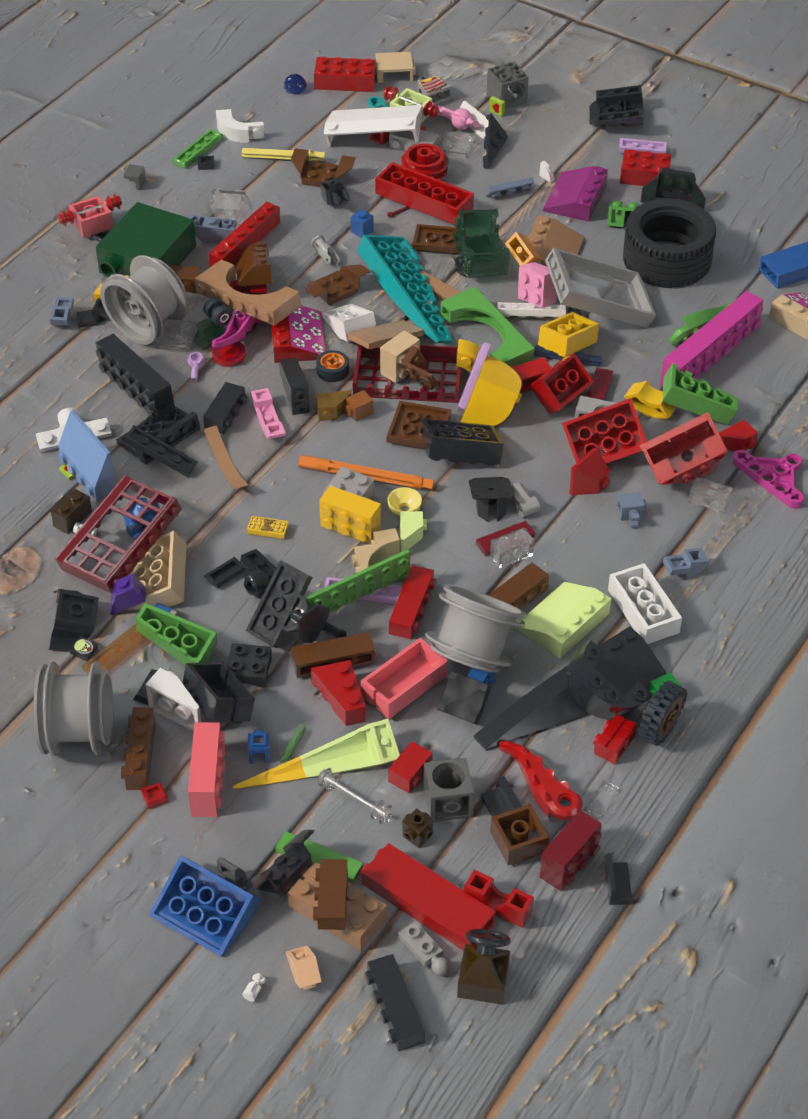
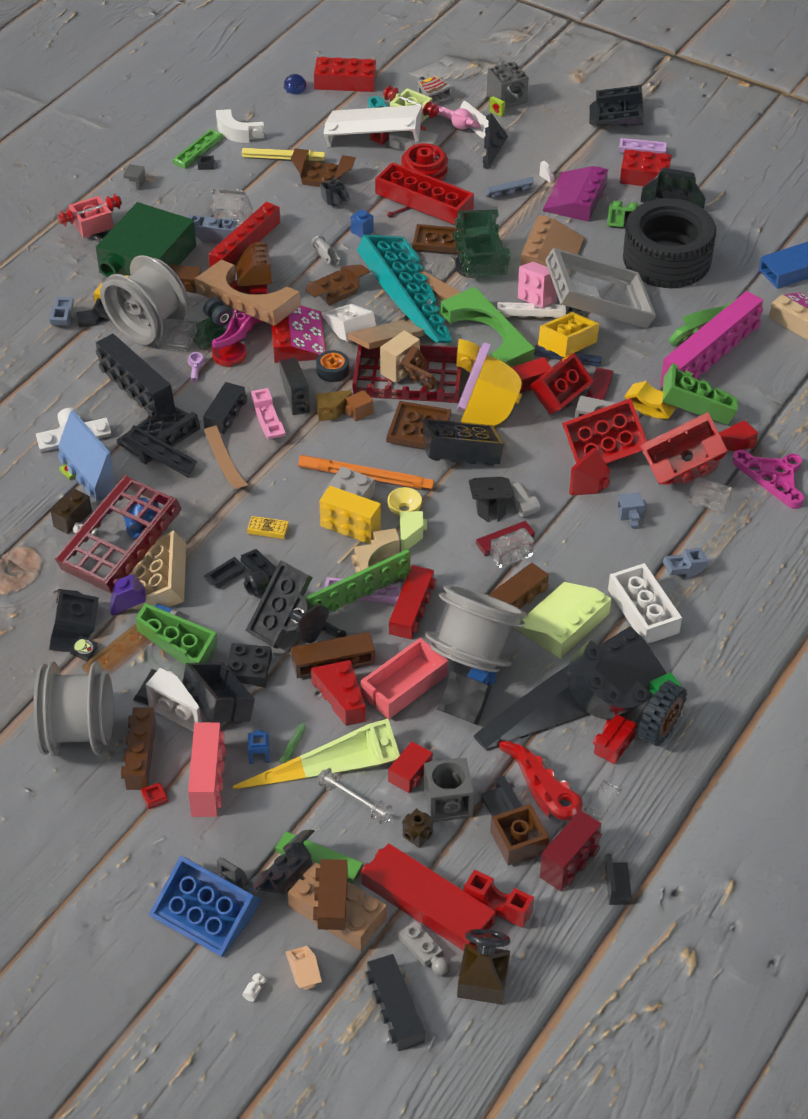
tan panel [375,52,416,83] -> none
clear plate [439,131,476,159] -> none
light orange brick [505,232,543,266] -> none

